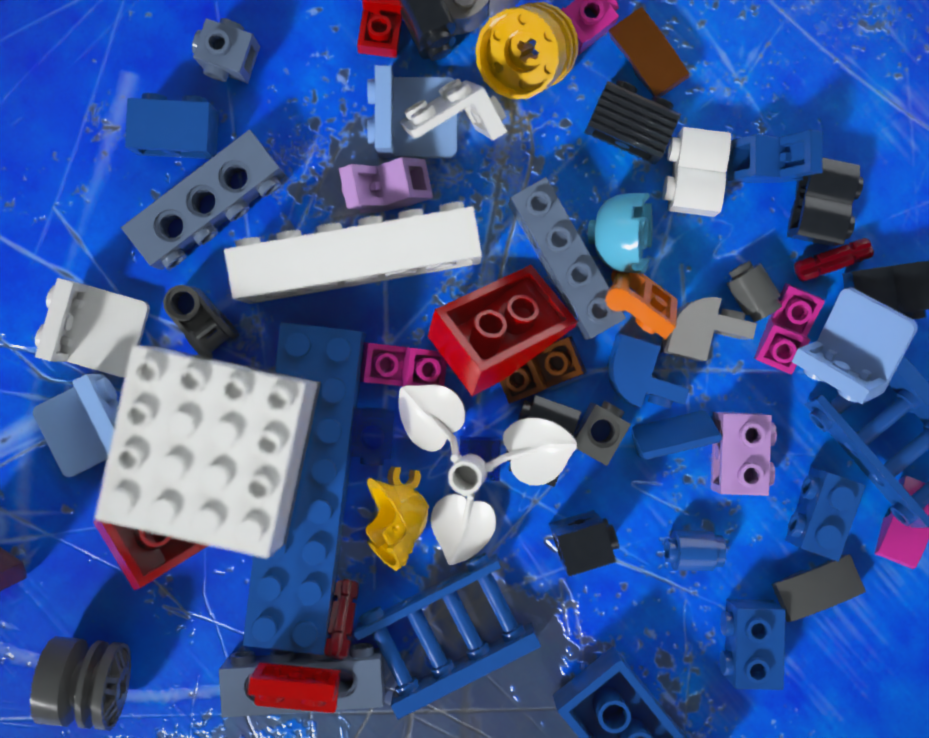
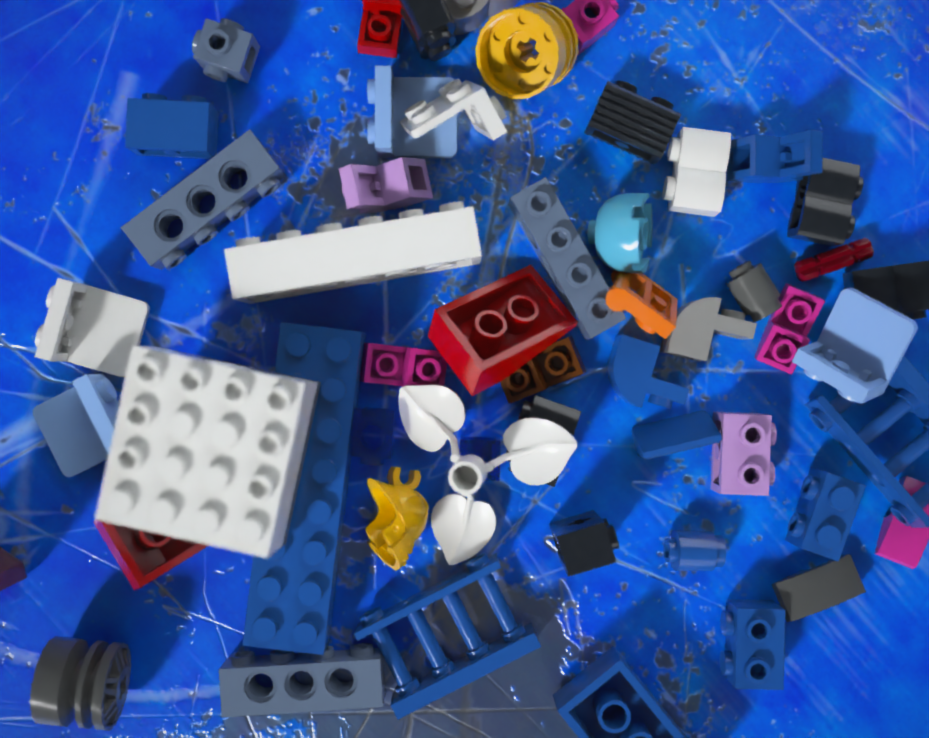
dark grey piece [163,285,239,358] -> none
red bracket [248,663,341,713] -> none
dark red axle [324,579,359,659] -> none
dark grey brick [573,401,631,466] -> none
reddish brown slope [608,6,689,97] -> none

